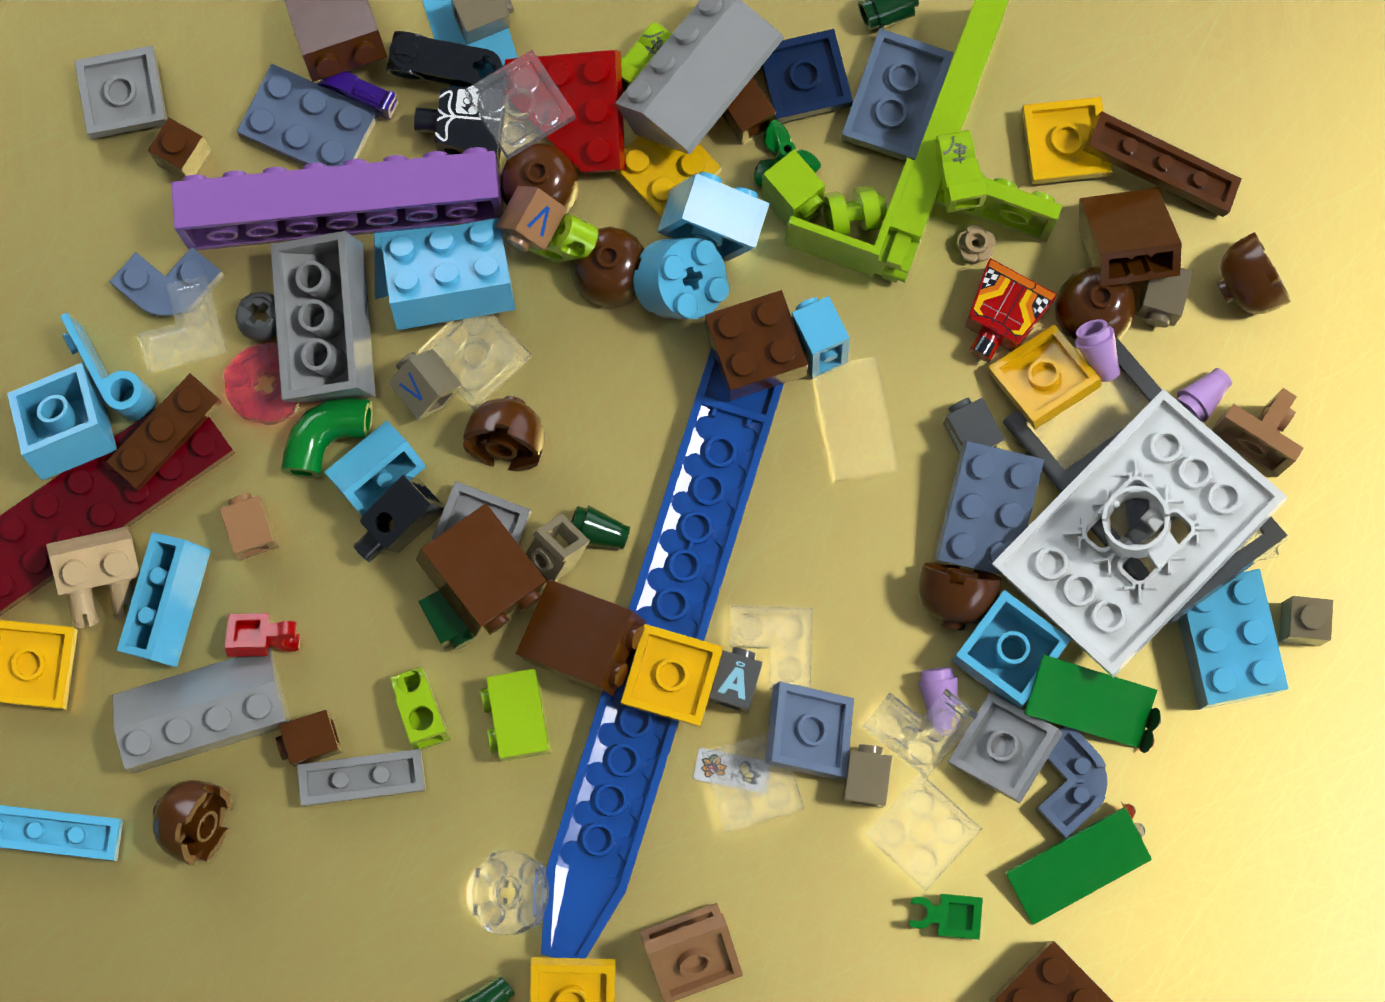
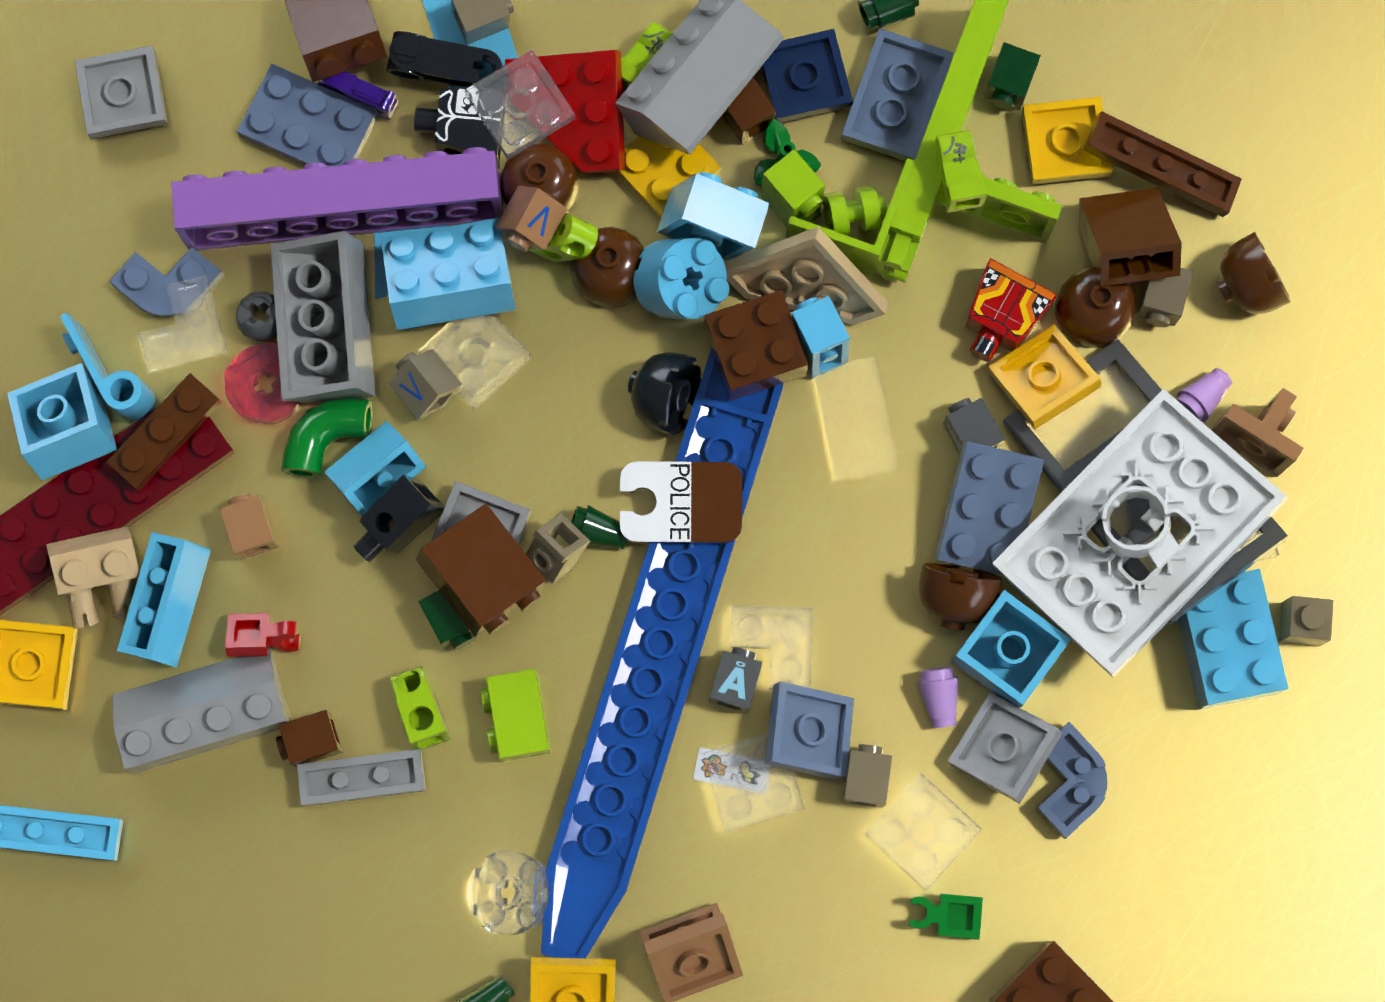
reddish brown brick [148,117,211,179] -> none
reddish brown cylinder [153,780,233,866] -> none
reddish brown cylinder [463,396,545,471] -> none
reddish brown brick [515,579,646,697] -> none
yellow plate [621,624,723,727] -> none
clear plate [862,689,979,778] -> none
tan plate [956,224,996,263] -> none
green piece [1005,801,1152,925] -> none
green piece [1024,654,1162,753] -> none
lavender cone [1075,319,1120,382] -> none
none -> piece [620,461,742,543]
none -> black cylinder [628,352,701,435]
none -> tan plate [724,226,888,325]
none -> dark green brick [984,42,1041,110]

